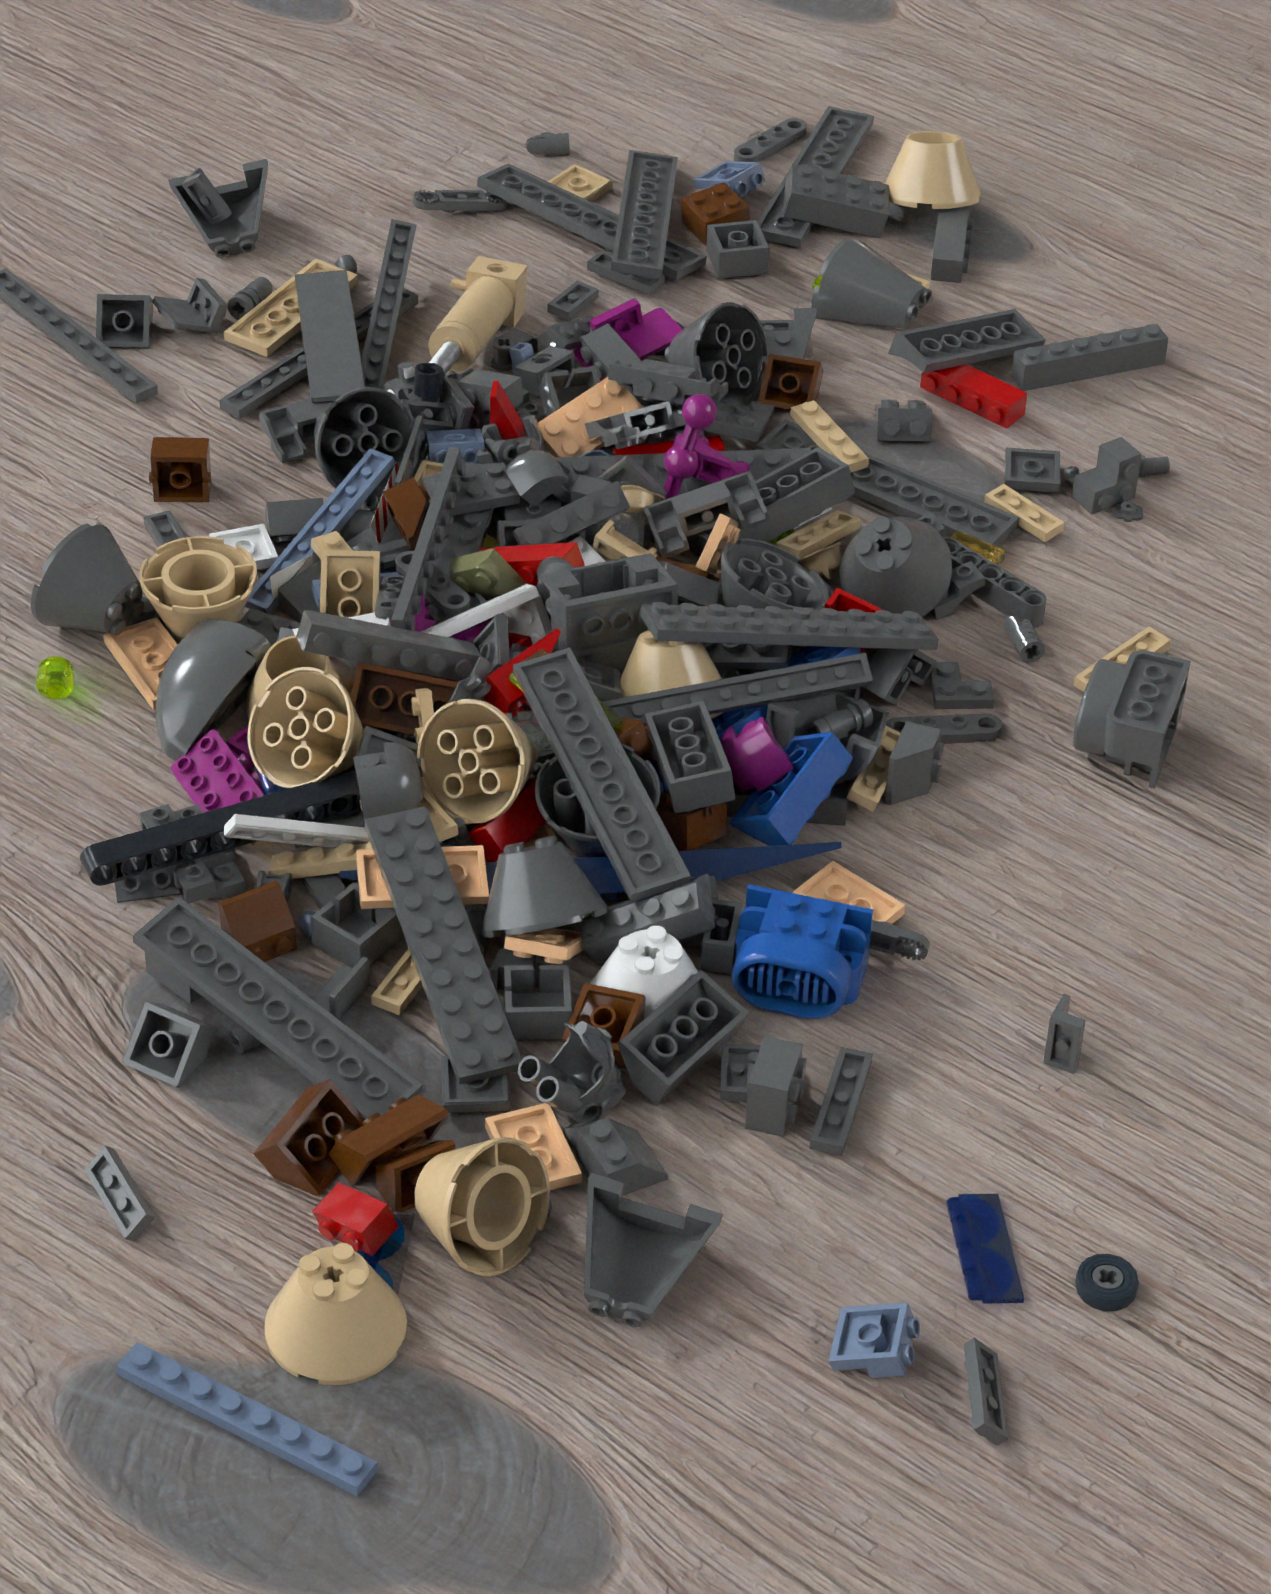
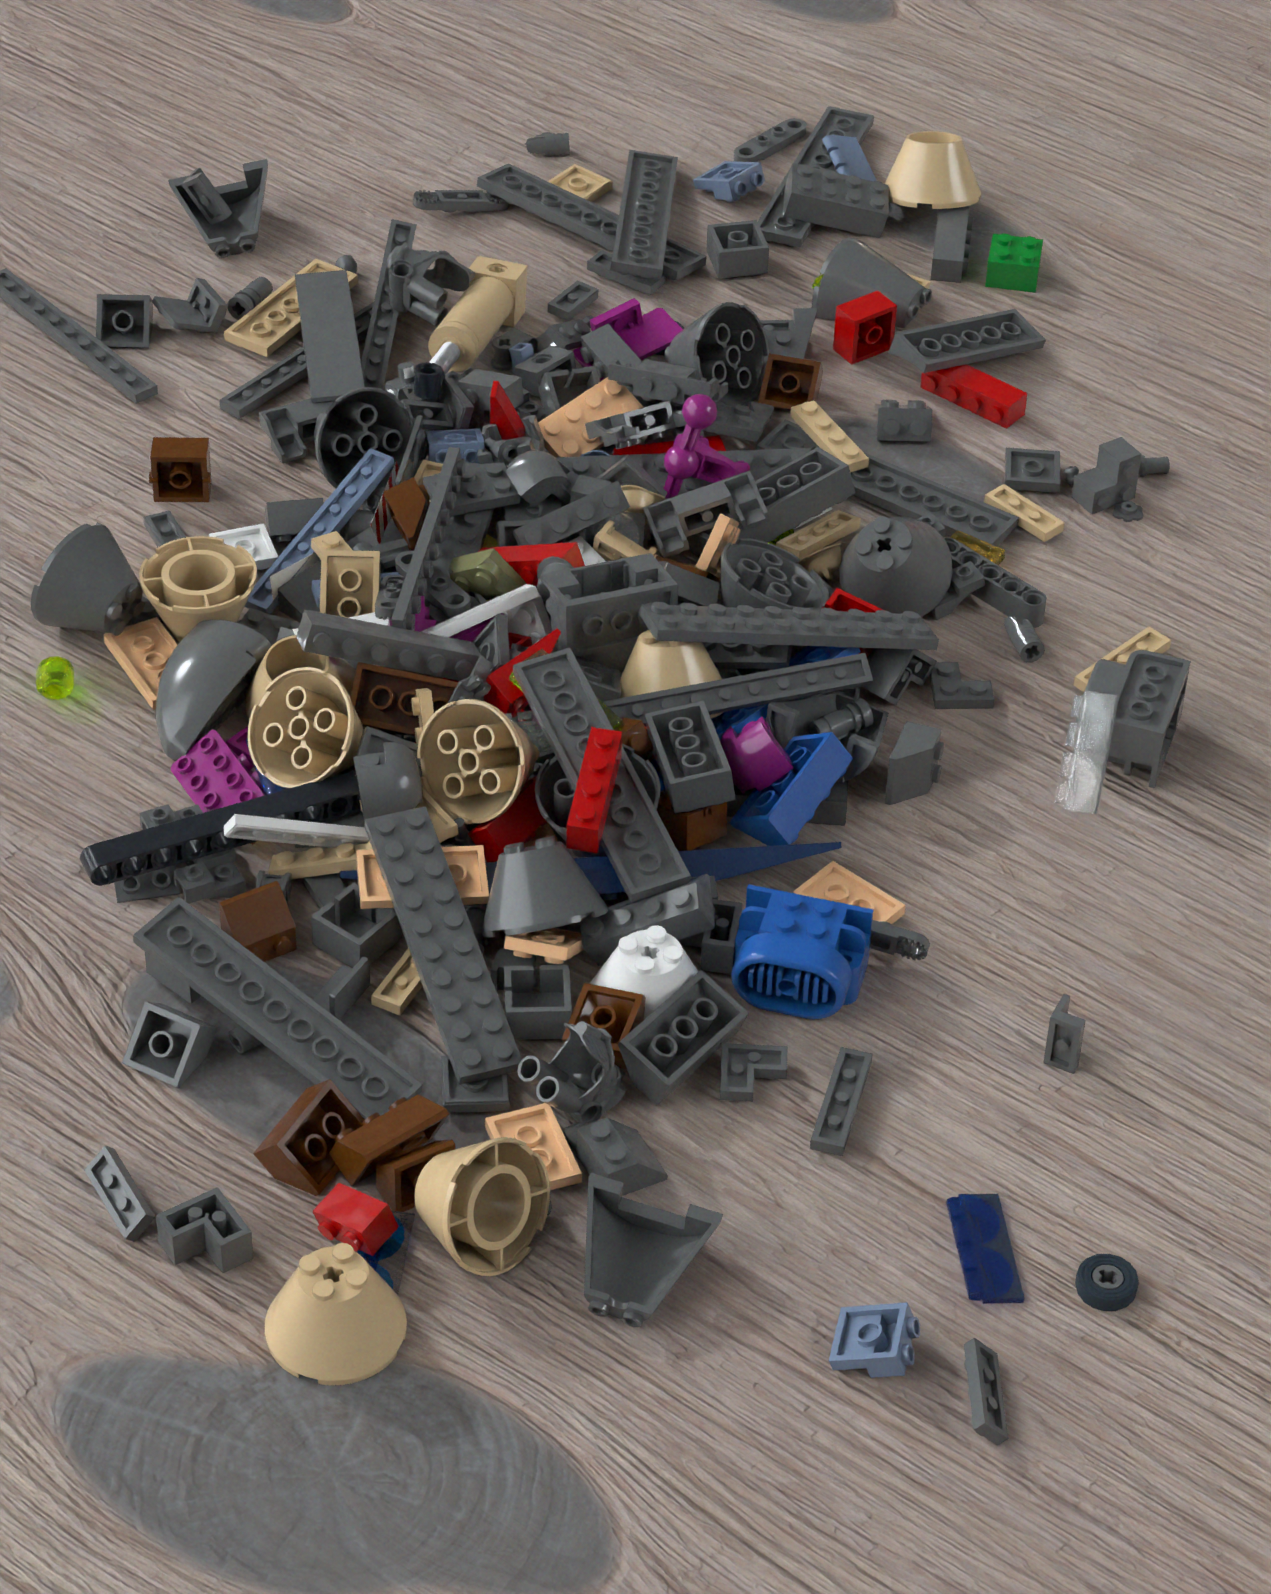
sand blue plate [116,1342,378,1497] -> none
sand blue hinge [299,910,317,938] -> none
reddish brown brick [681,182,750,246] -> none
dark grey piece [745,1036,807,1137] -> none
tan plate [846,725,901,812] -> none
dark grey plate [886,714,1002,744] -> none
dark grey brick [1011,324,1169,391] -> none
none -> dark grey brick [156,1187,253,1273]
none -> dark grey helmet [387,243,475,327]
none -> red brick [566,727,622,853]
none -> sand blue windscreen [822,135,877,181]
none -> red brick [833,290,897,365]
none -> green brick [985,233,1043,293]
none -> clear windscreen [1054,691,1119,815]

